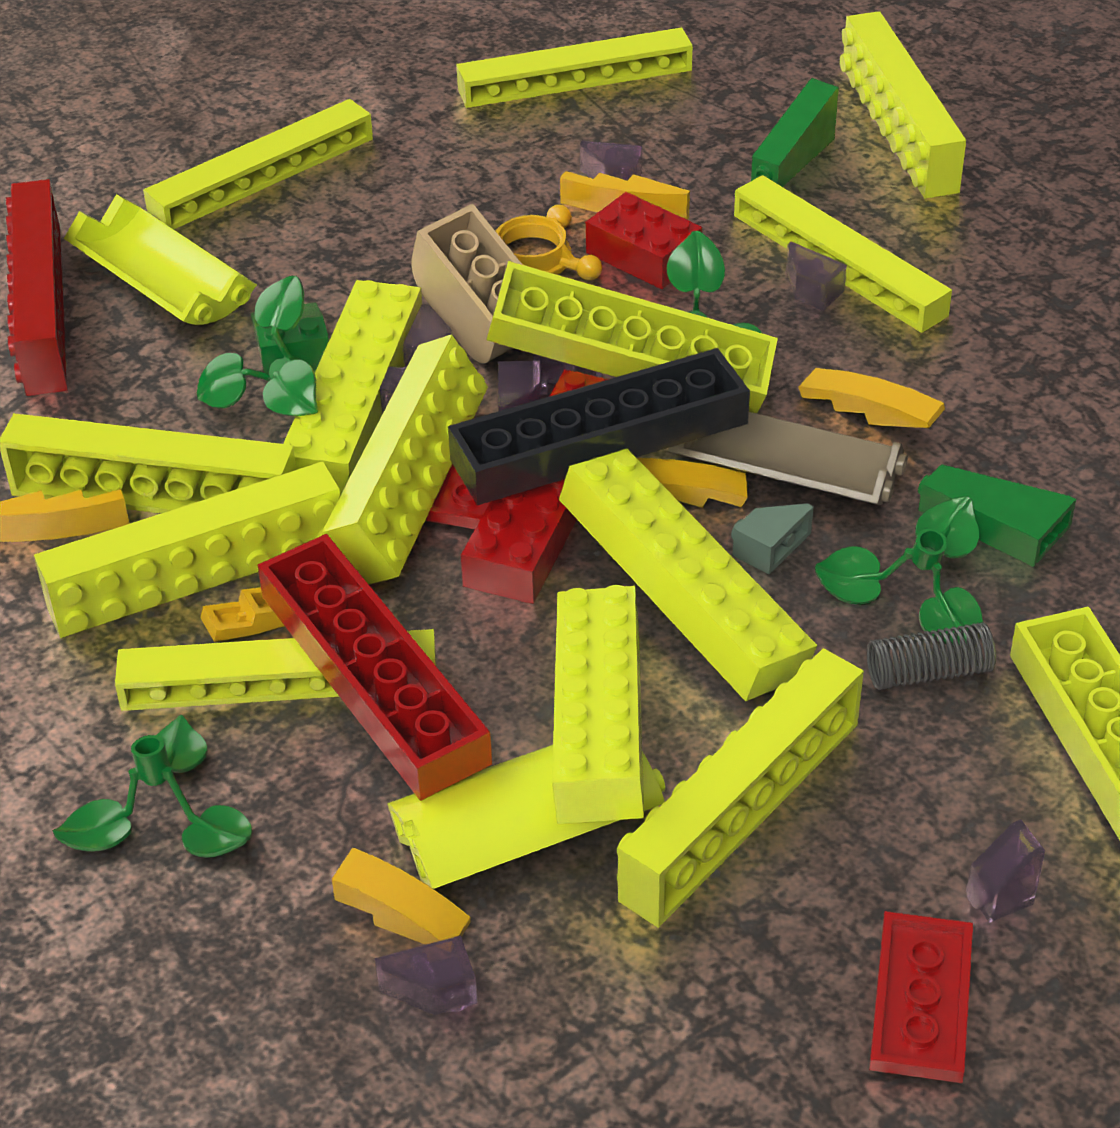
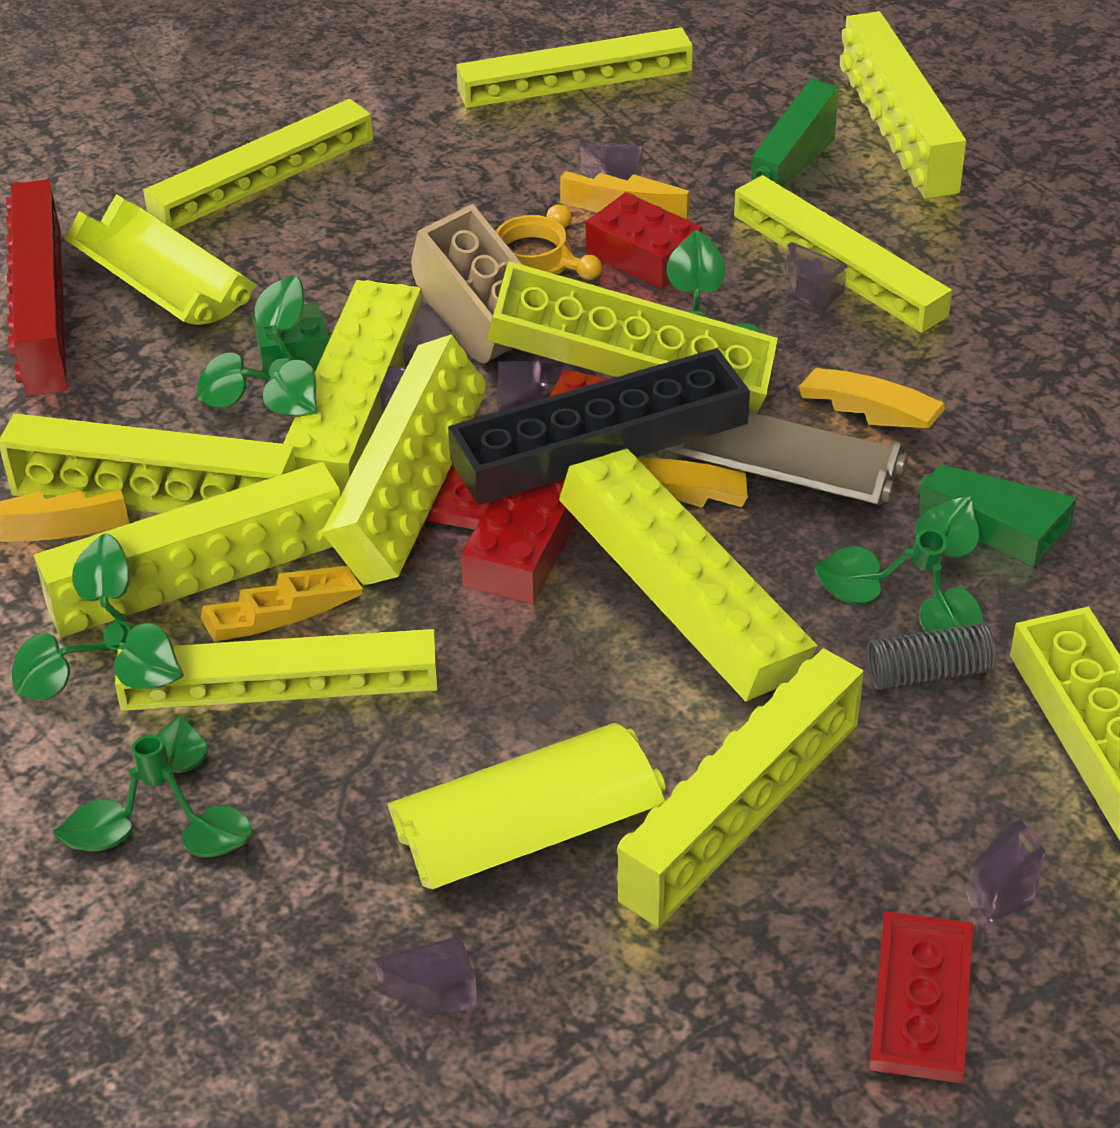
red brick [257,534,492,801] -> none
yellow slope [332,847,471,954] -> none
neon yellow brick [552,585,644,824] -> none
sand green slope [731,503,814,574] -> none
none -> green plant [12,533,184,700]

